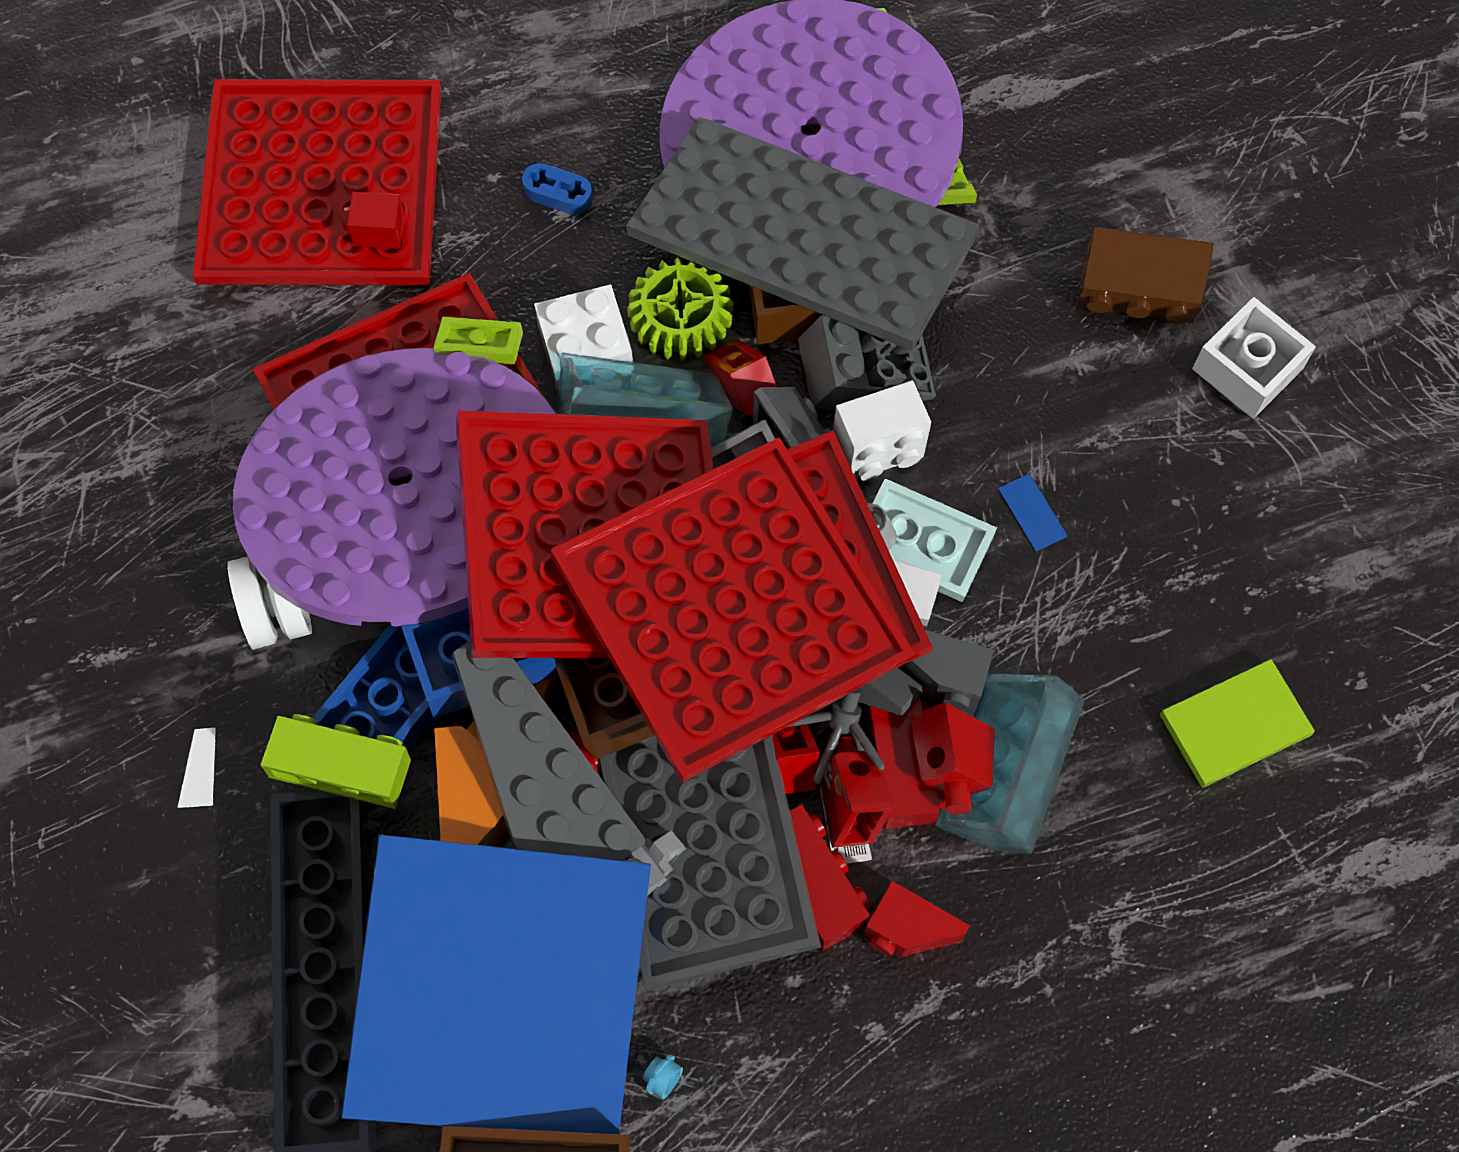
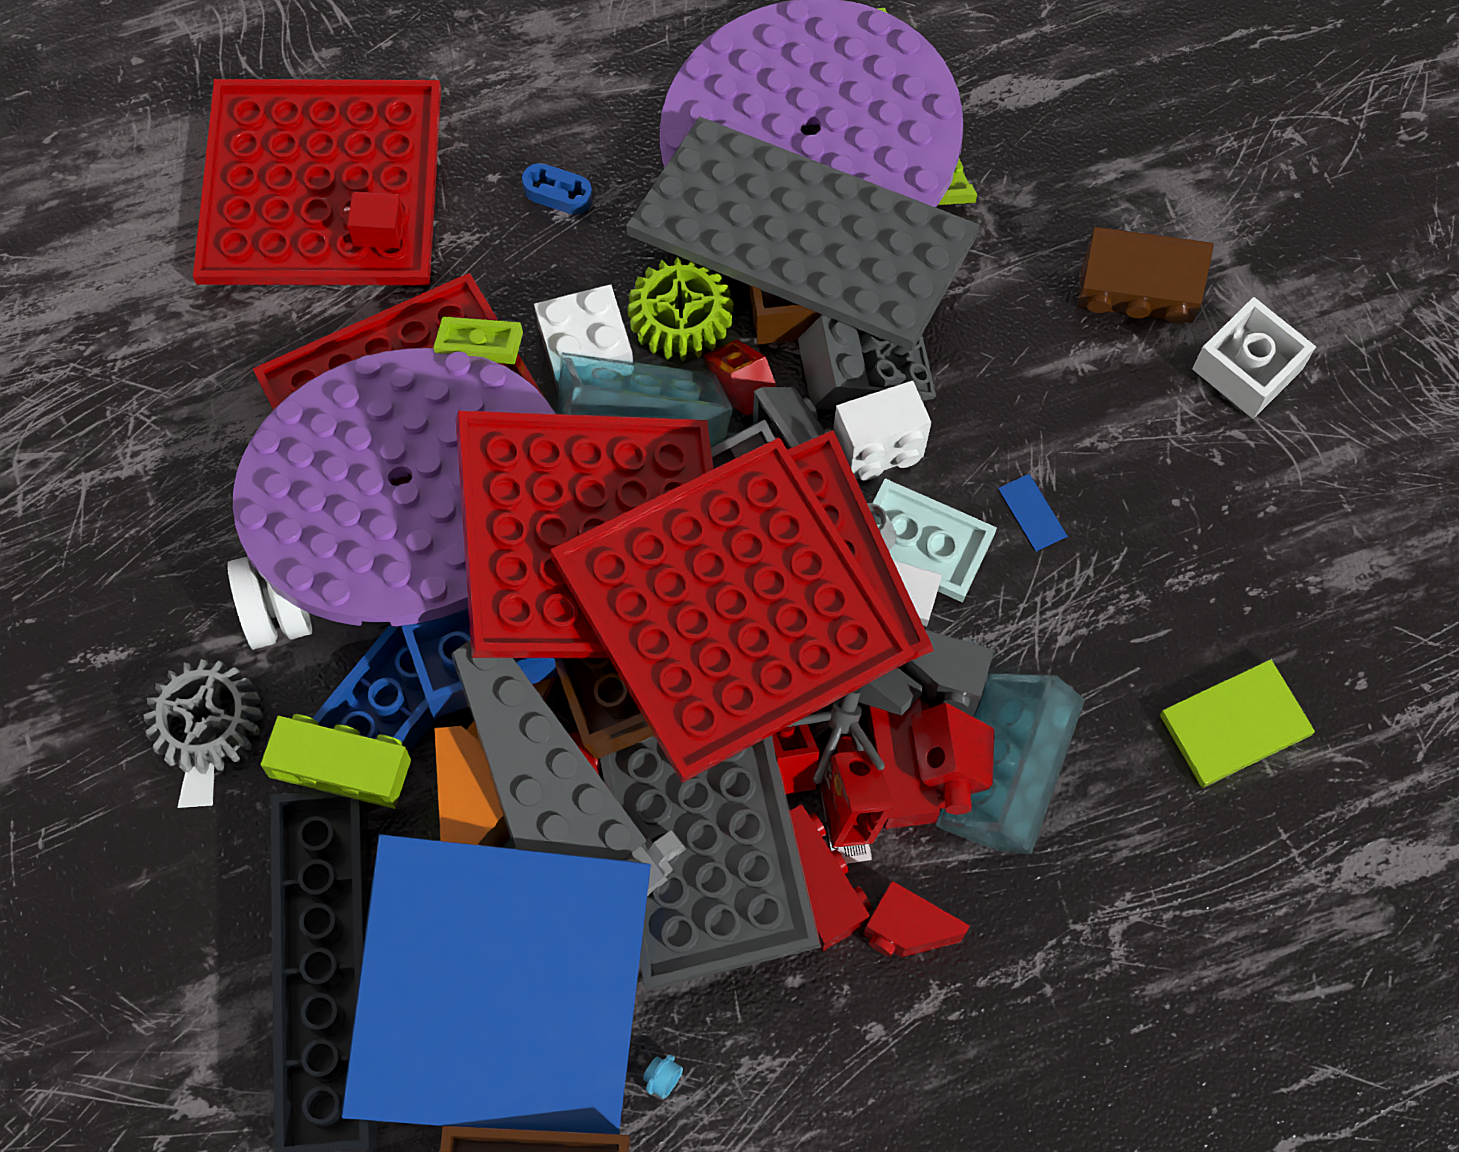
none -> light grey gear [144,659,262,774]

